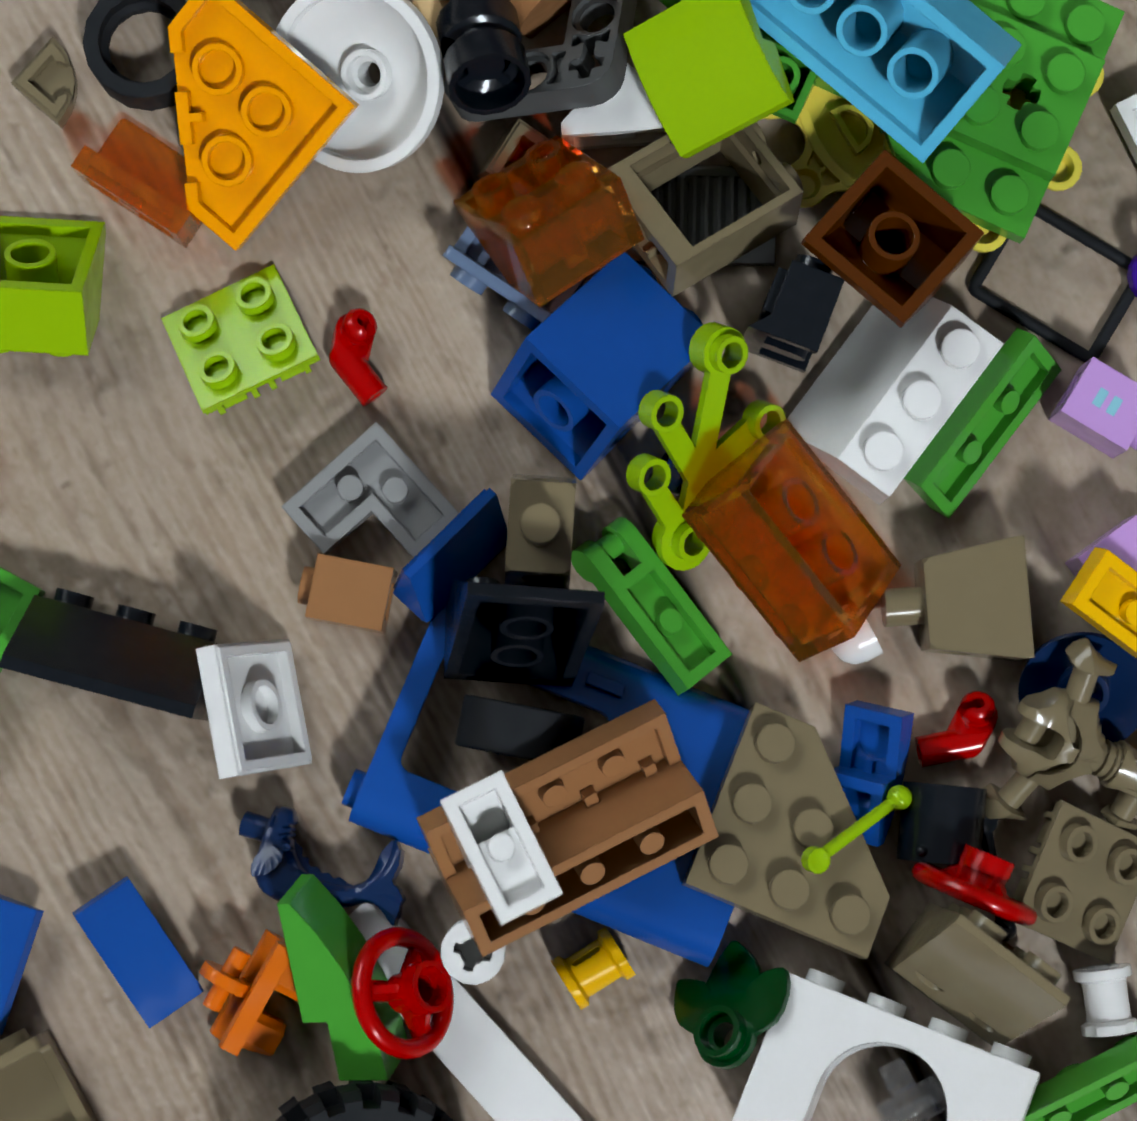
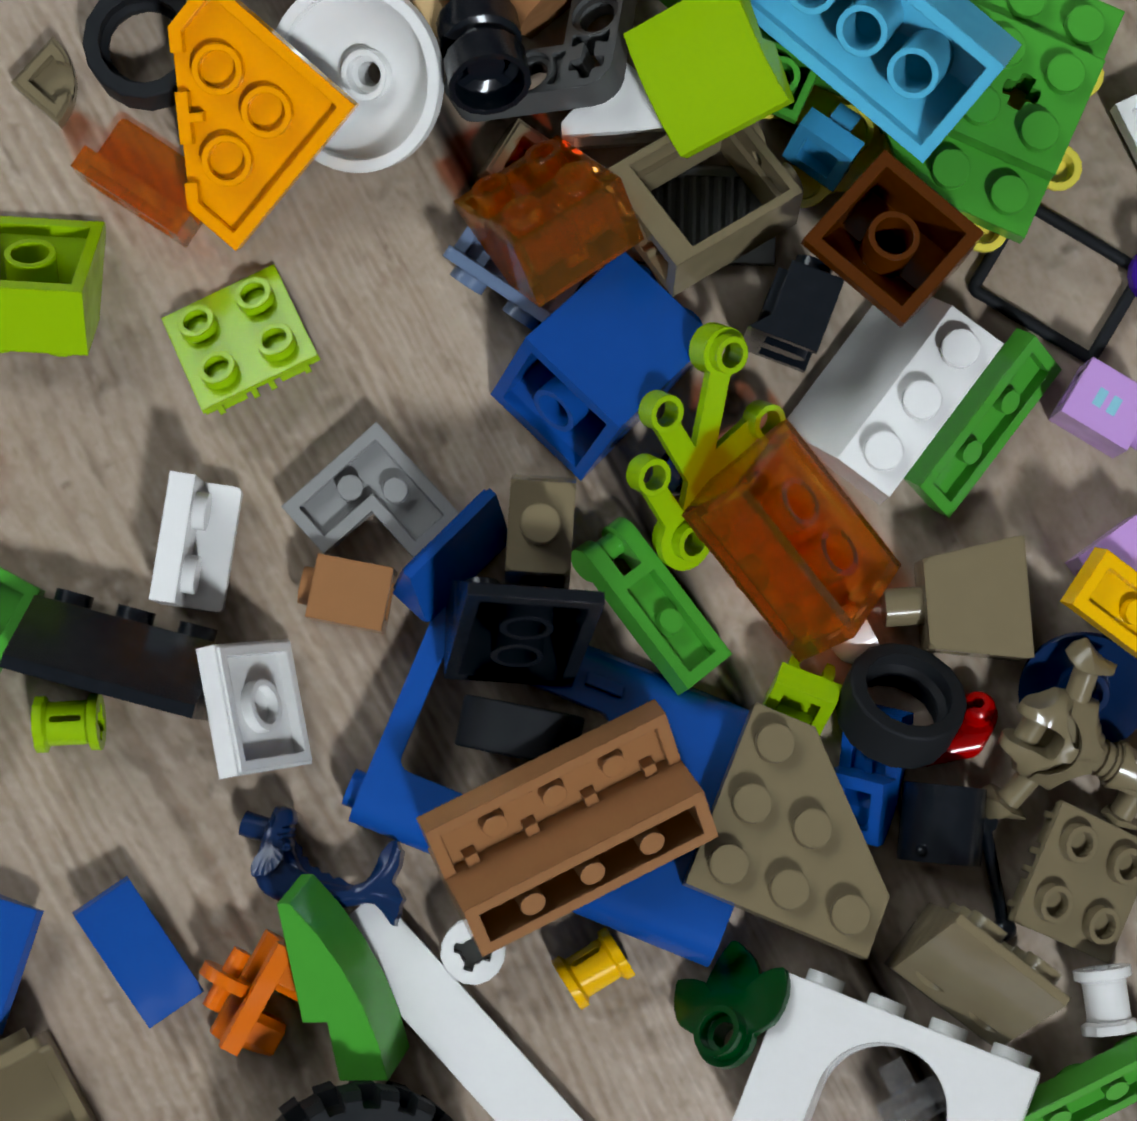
red arm [329,308,388,407] -> none
red piece [351,927,454,1059] -> none
white slope [440,770,563,926] -> none
lime hinge [801,785,912,874] -> none
red piece [912,844,1037,926] -> none
none -> lime bush [31,693,106,753]
none -> white bracket [149,471,243,613]
none -> lime tile [762,651,843,736]
none -> dark azure tile [781,103,865,192]
none -> black tyre [835,643,967,769]

